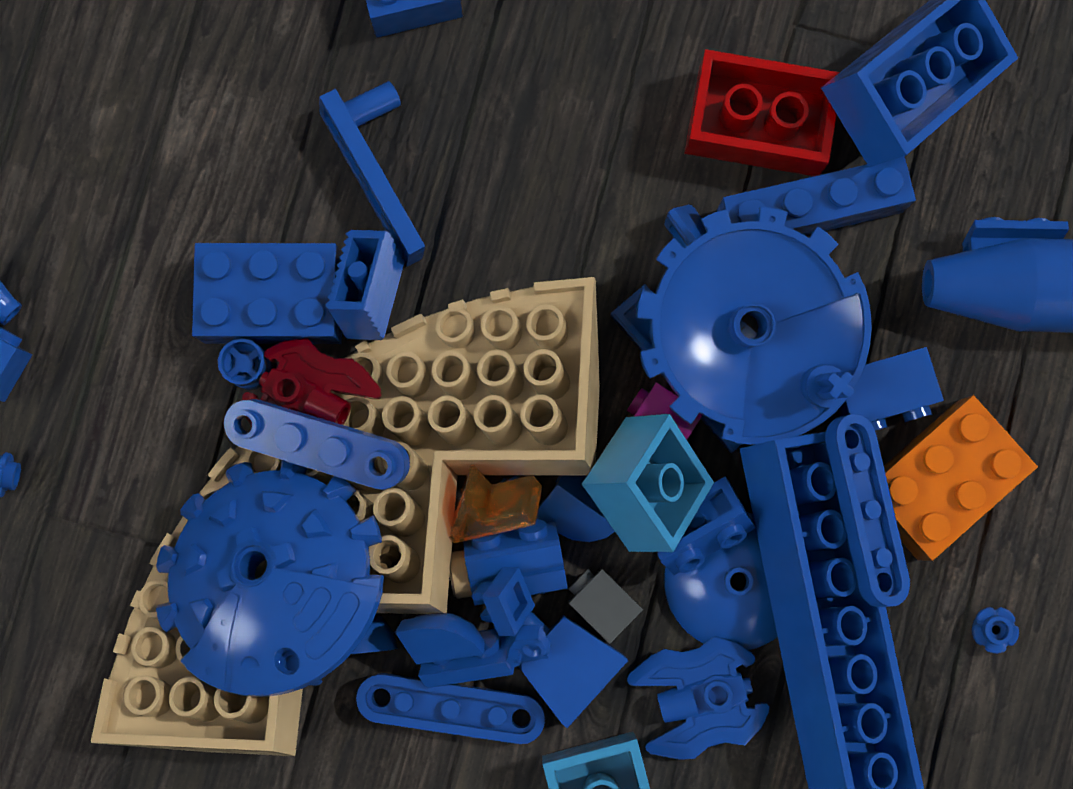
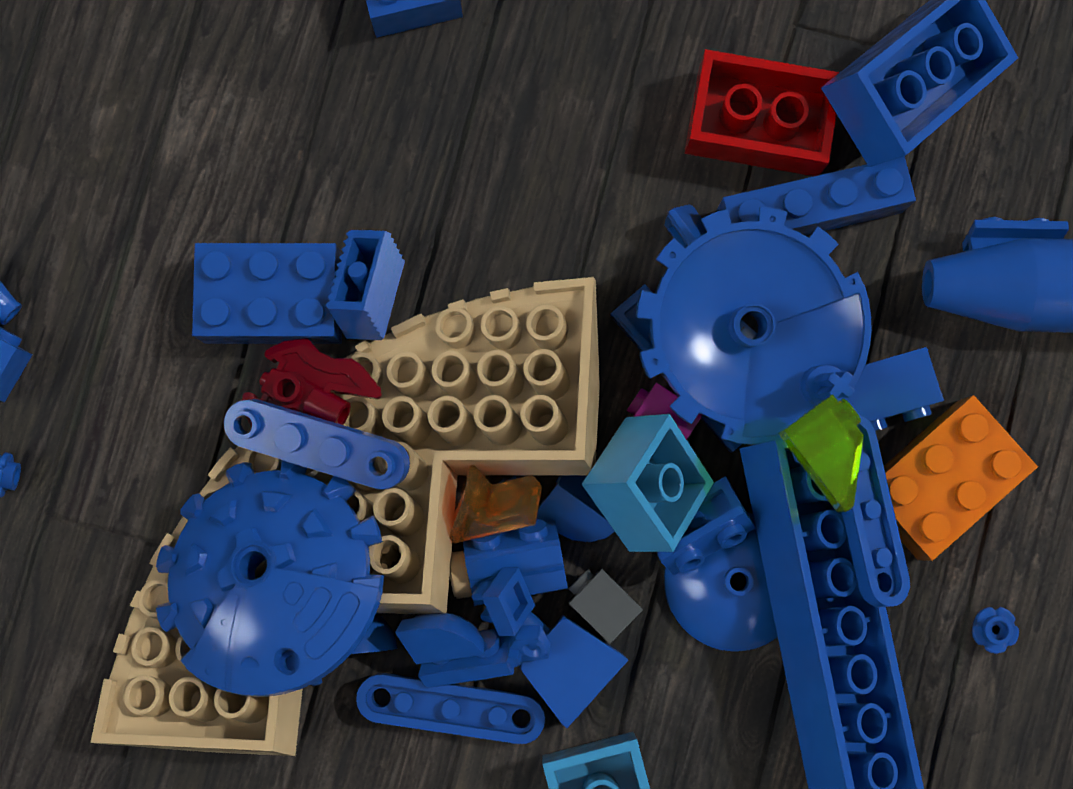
blue wheel [218,338,273,390] -> none
blue piece [319,81,425,267] -> none
blue piece [627,636,769,760] -> none
none -> clear neon green slope [778,394,864,512]

